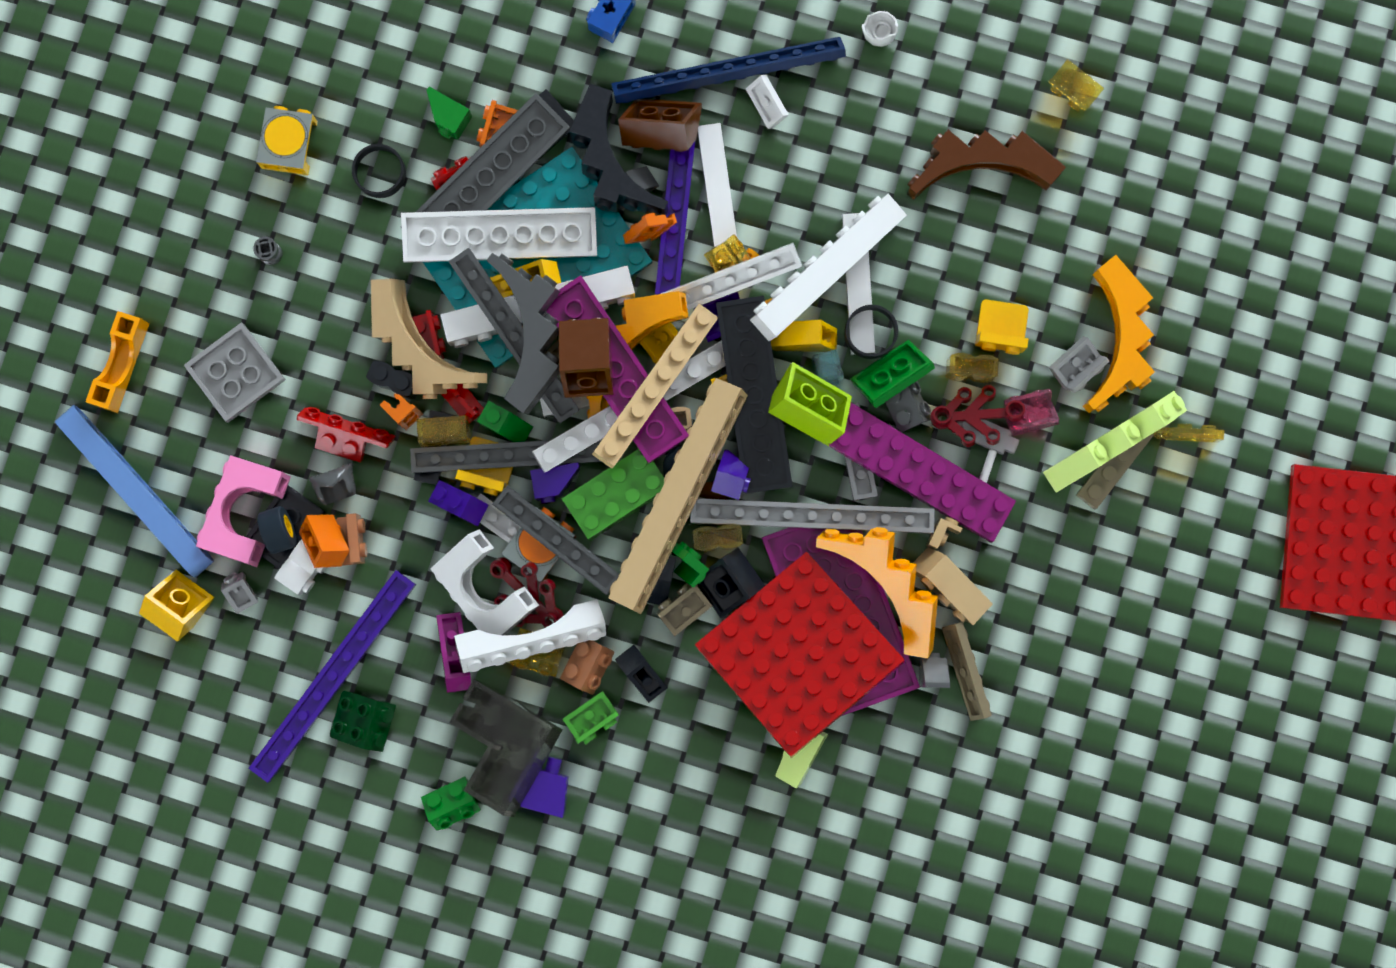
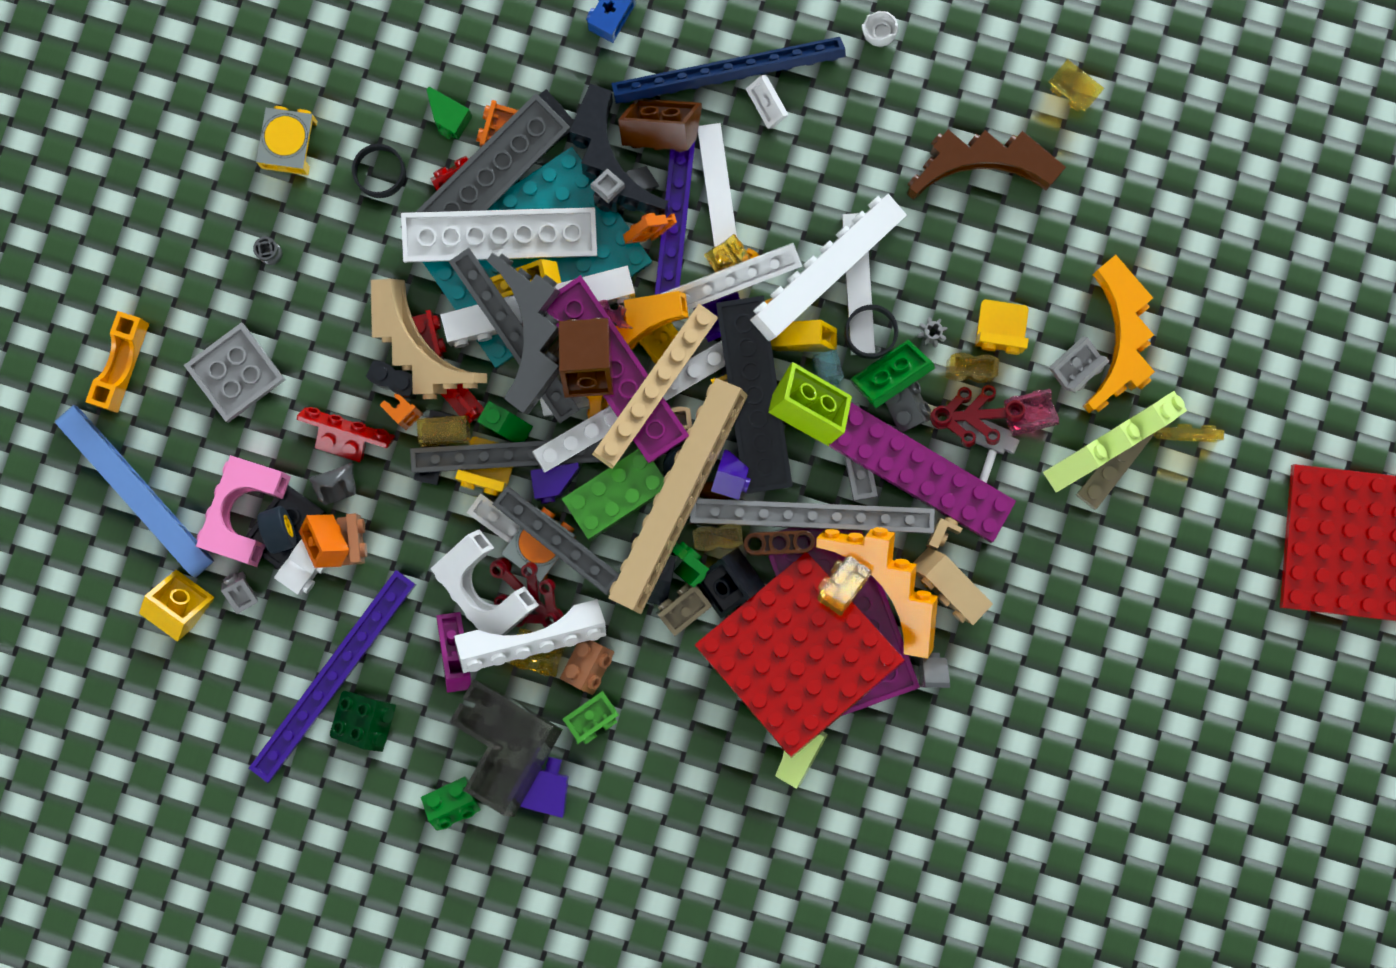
dark purple brick [428,480,489,526] -> none
black slope [615,645,668,703] -> none
dark tan plate [942,622,992,721] -> none
none -> light grey tile [590,168,625,203]
none -> clear pink piece [599,300,633,329]
none -> reddish brown beam [743,530,815,556]
none -> clear yellow brick [817,555,872,615]
none -> light grey gear [917,317,948,348]

